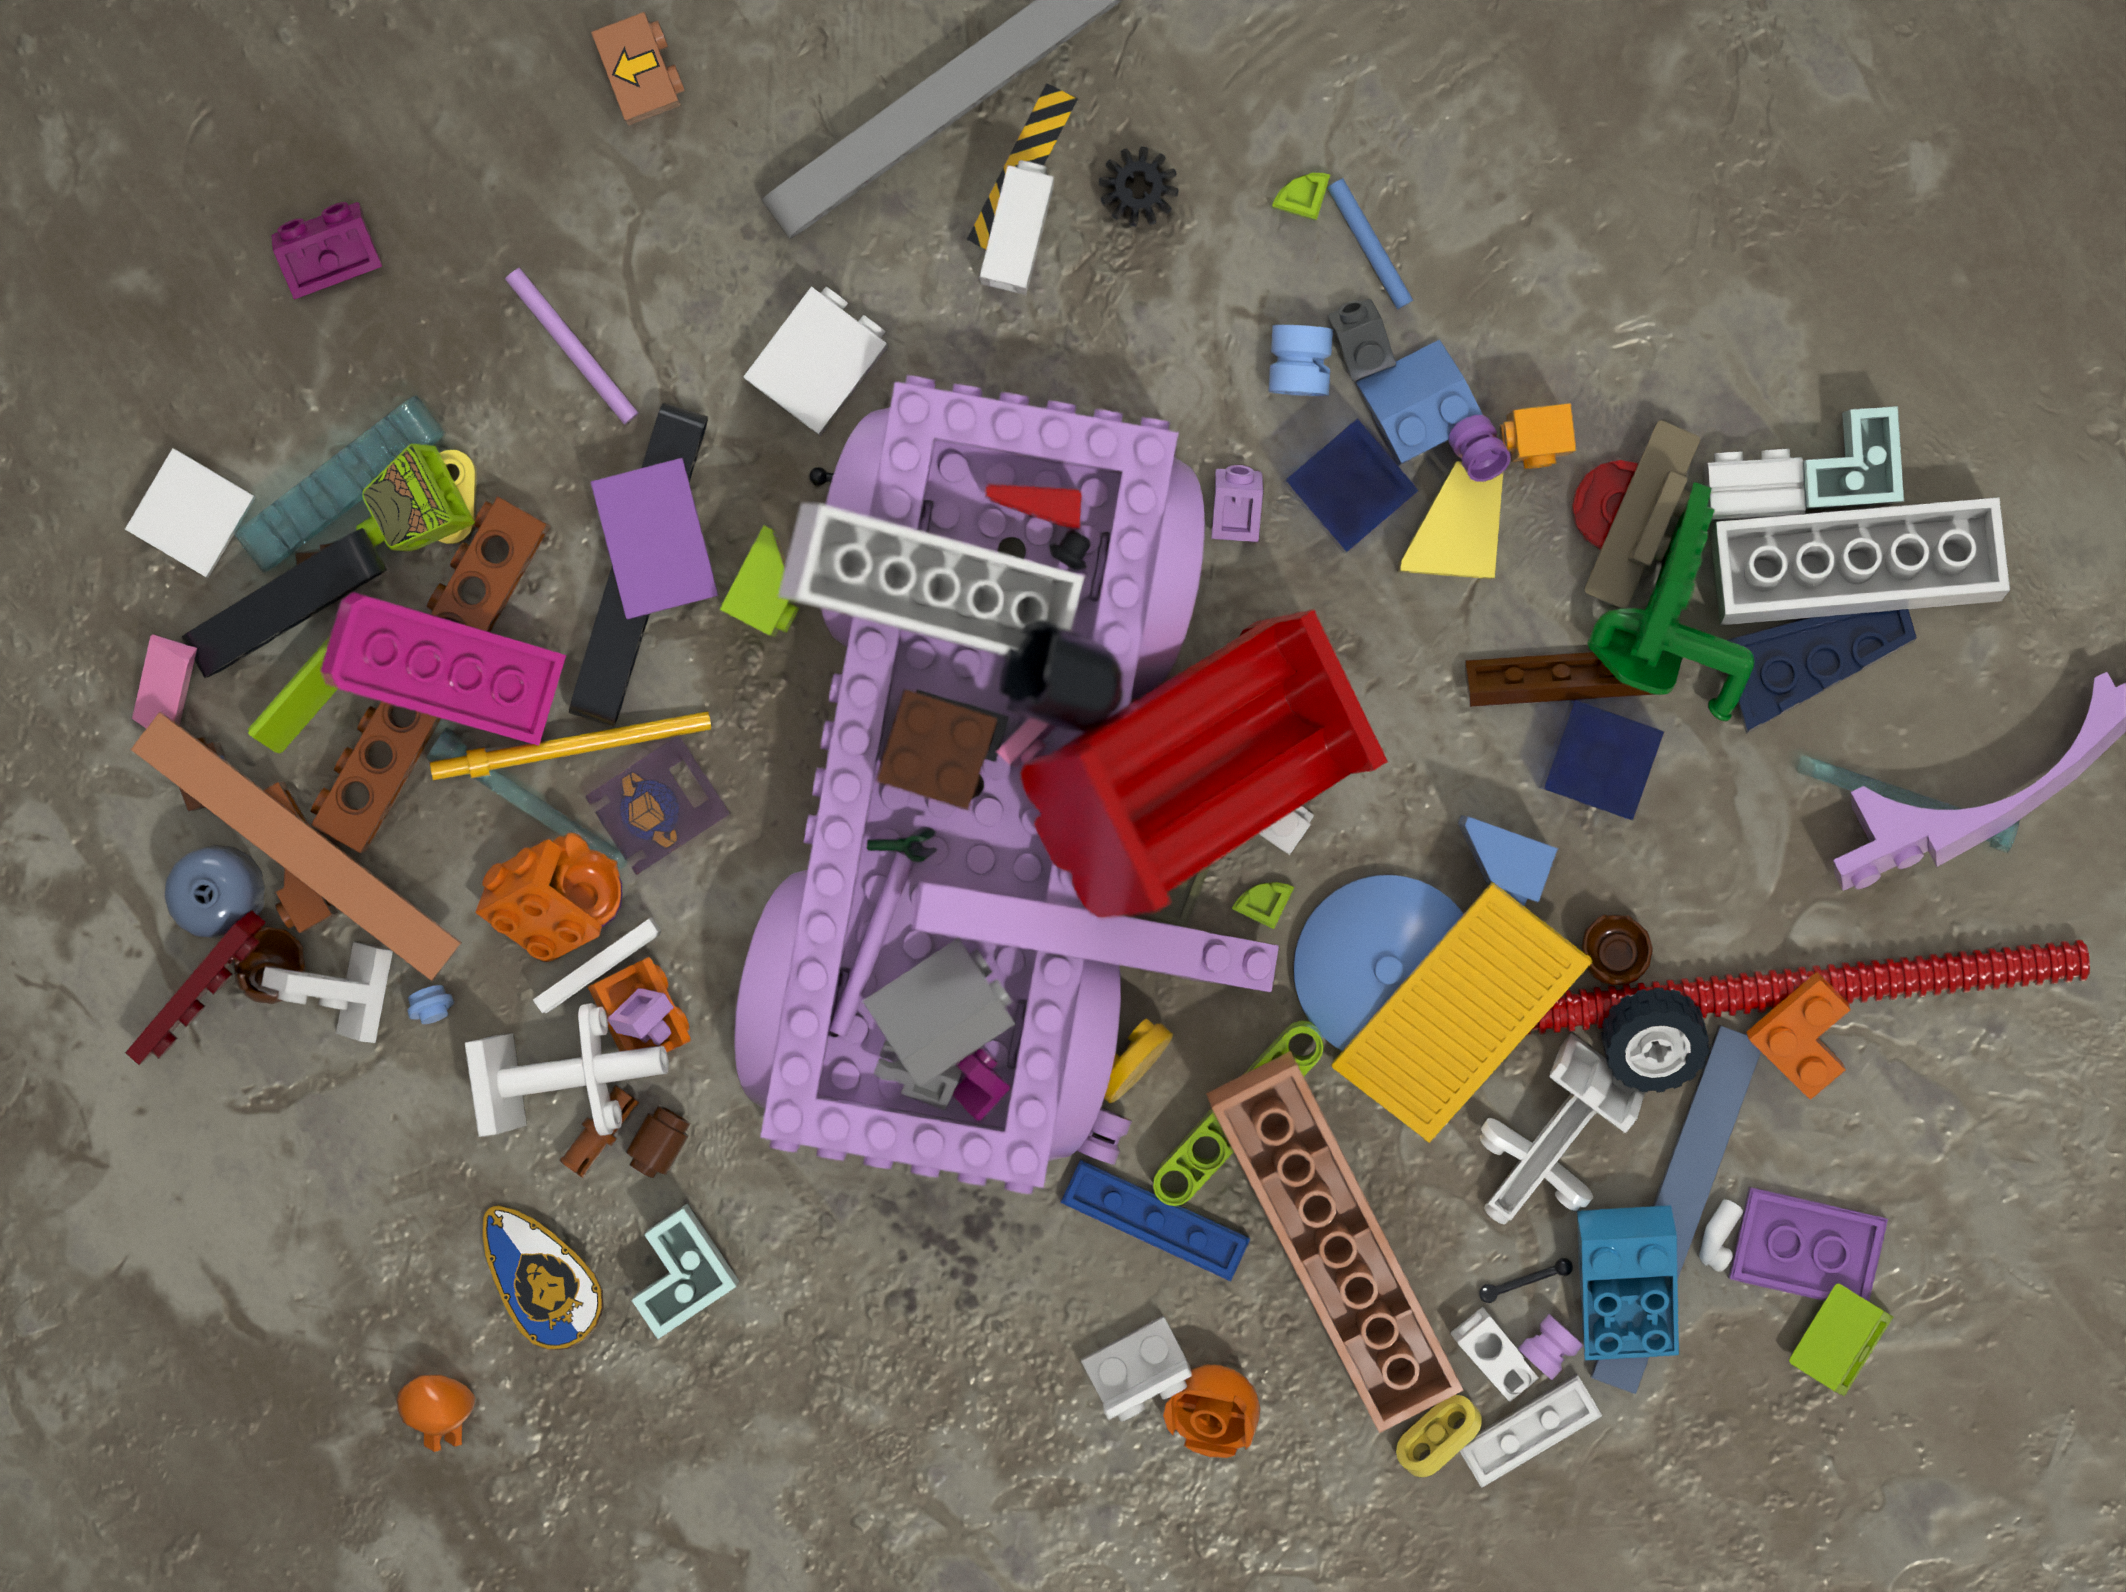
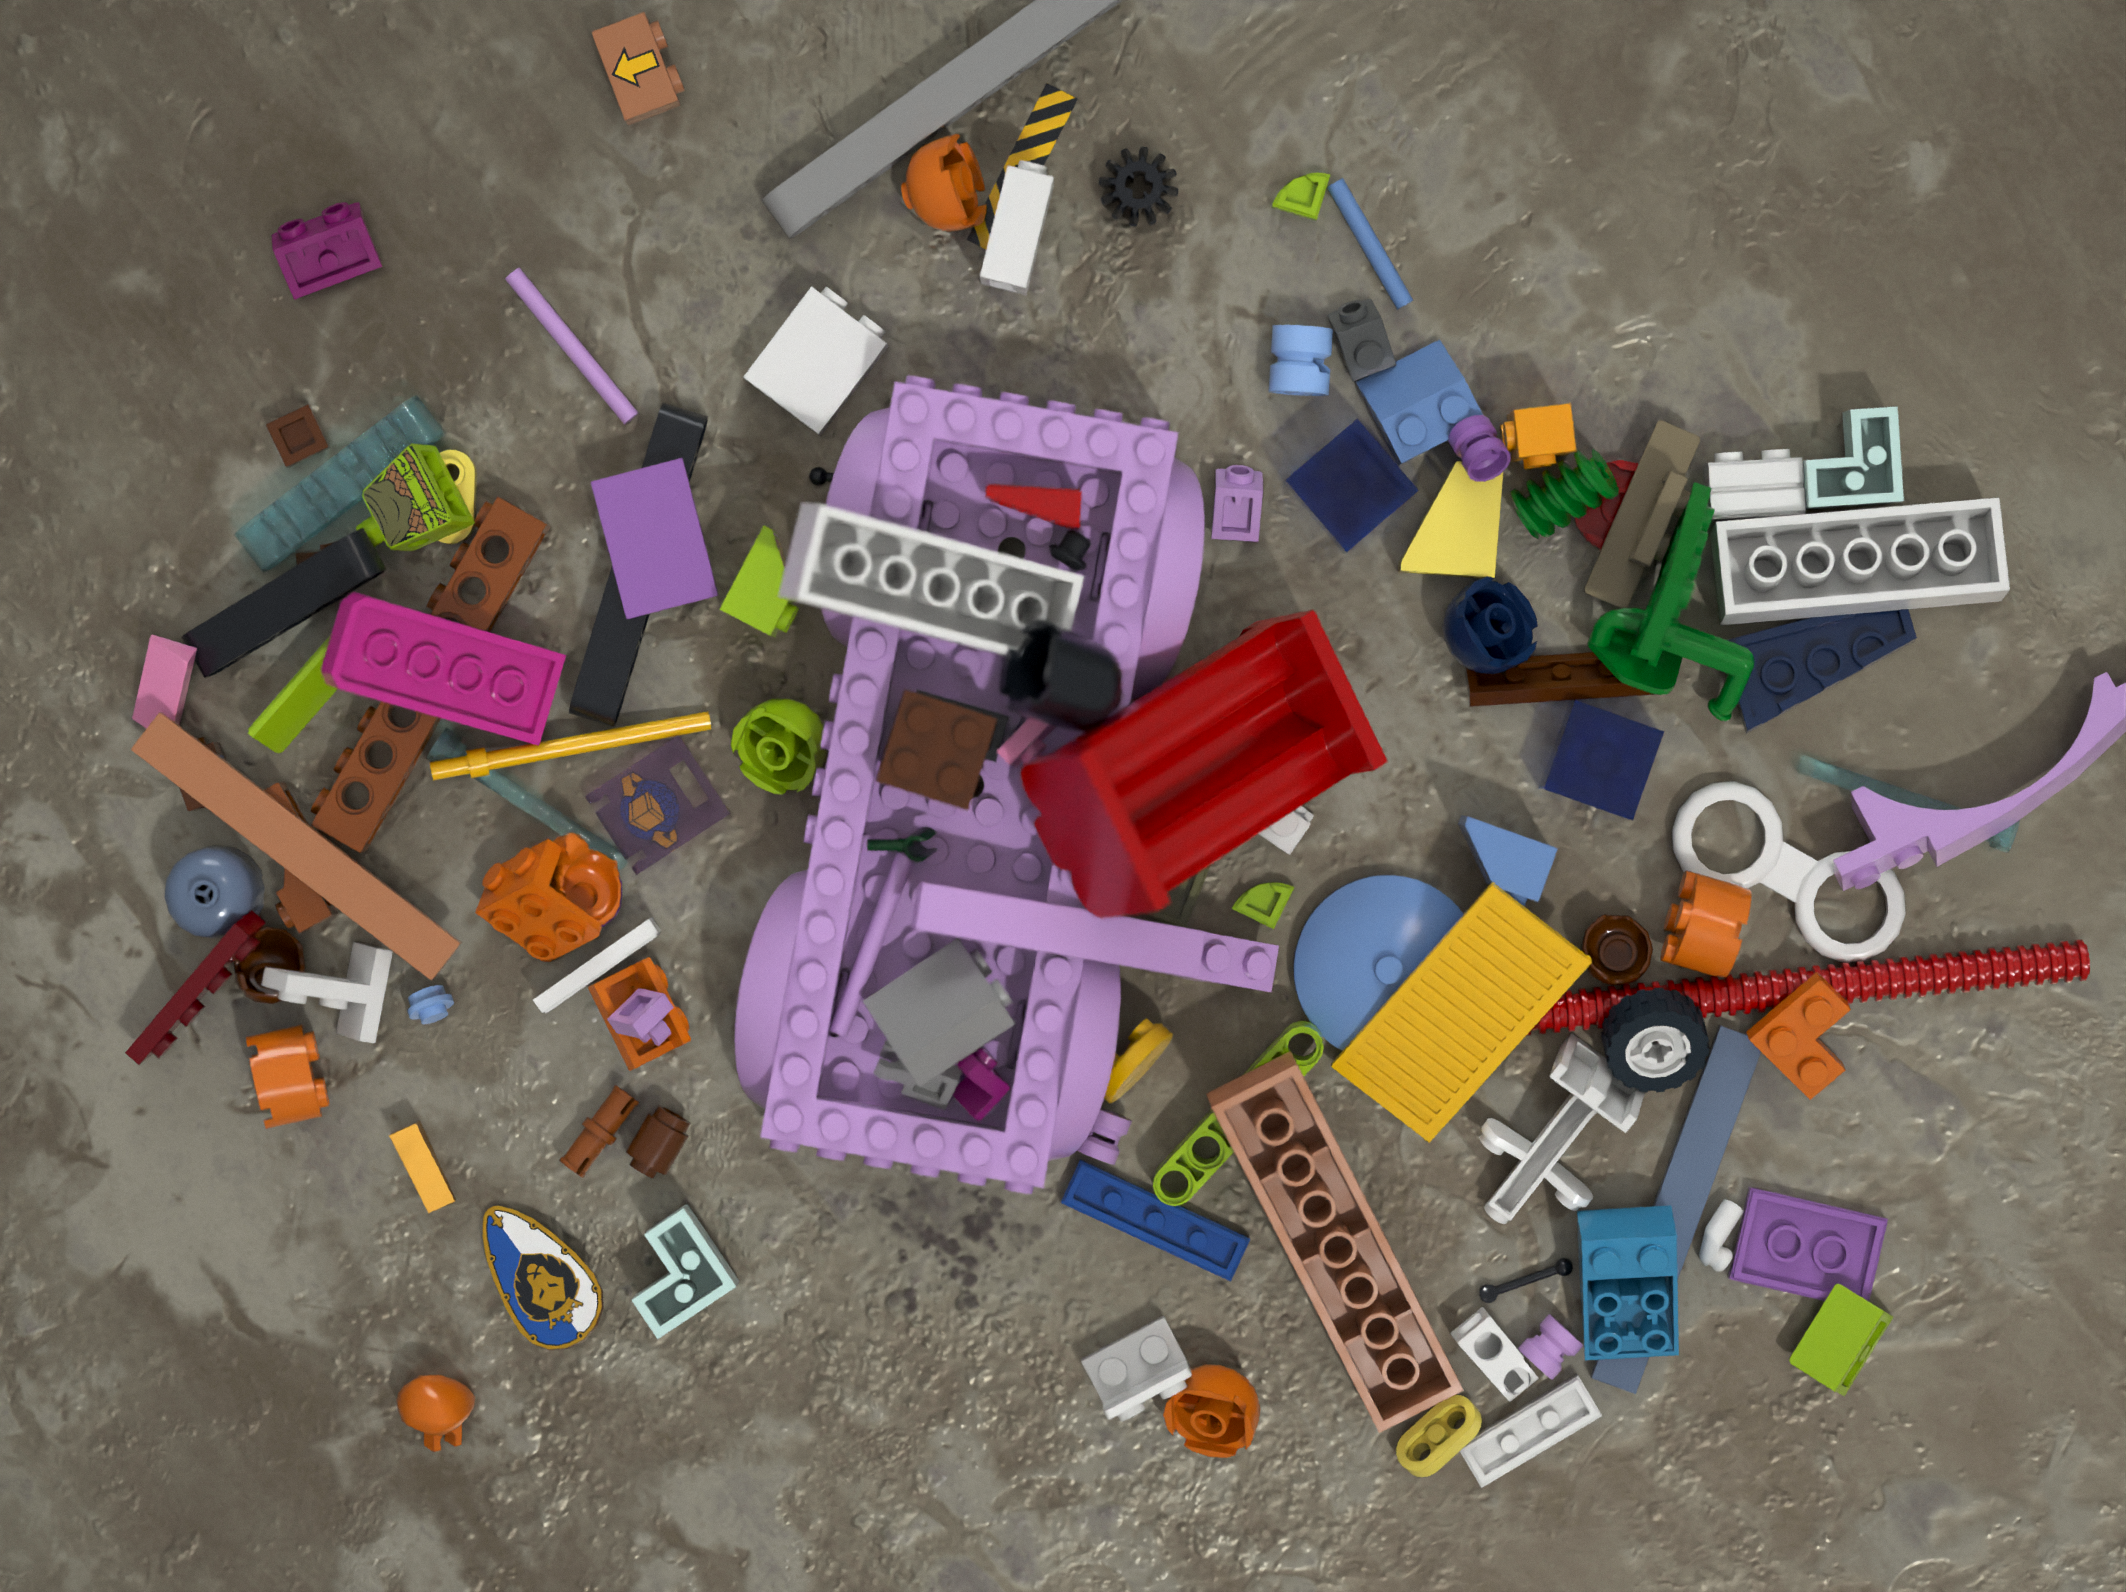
white tile [125,448,256,578] -> none
white piece [465,1003,669,1137] -> none
none -> orange brick [246,1025,330,1129]
none -> reddish brown plate [266,404,331,468]
none -> piece [389,1121,456,1213]
none -> lime cylinder [731,698,828,795]
none -> orange cylinder [901,133,986,232]
none -> dark blue cylinder [1442,577,1538,674]
none -> green piece [1510,449,1619,539]
none -> orange brick [1660,870,1752,978]
none -> white bar [1672,781,1906,962]

